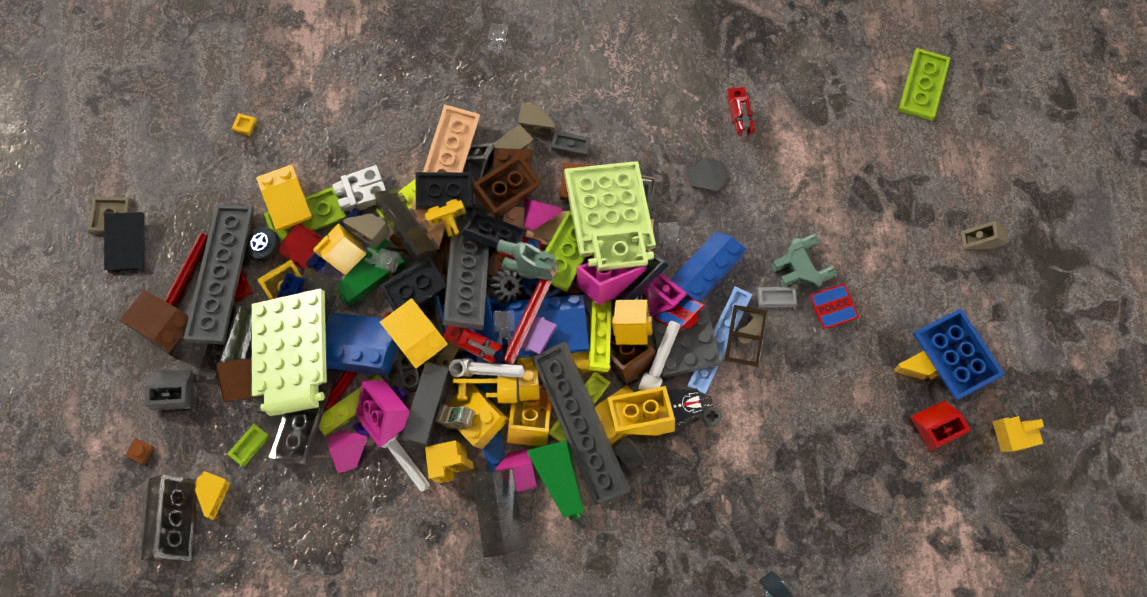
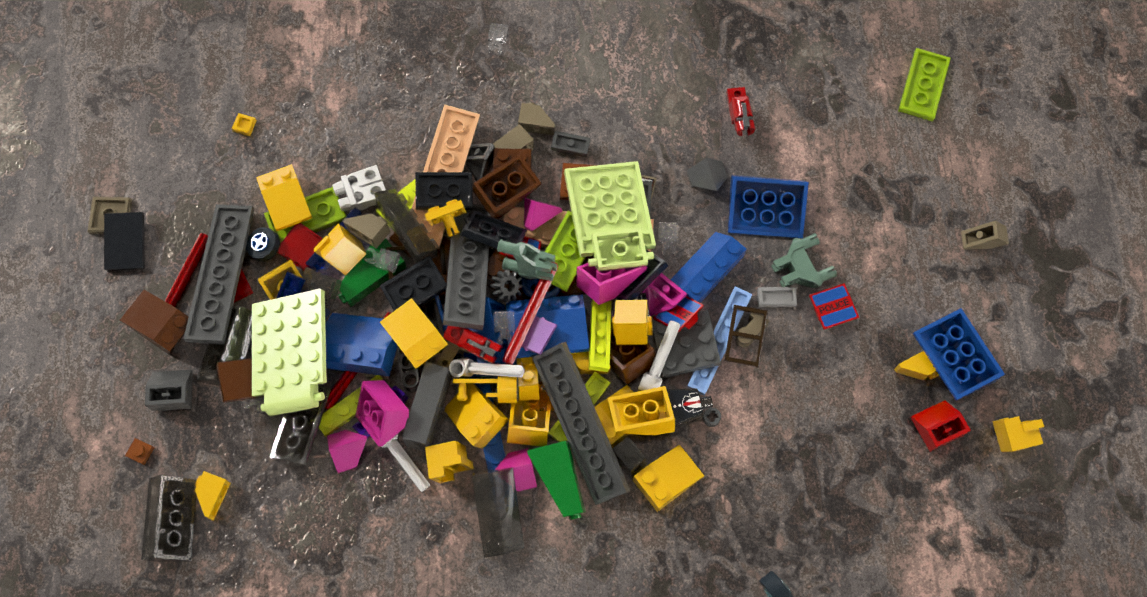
lime tile [227,424,270,467] -> none
dark tan leg [435,404,476,429] -> none
none -> yellow slope [633,445,704,512]
none -> blue slope [728,175,809,238]

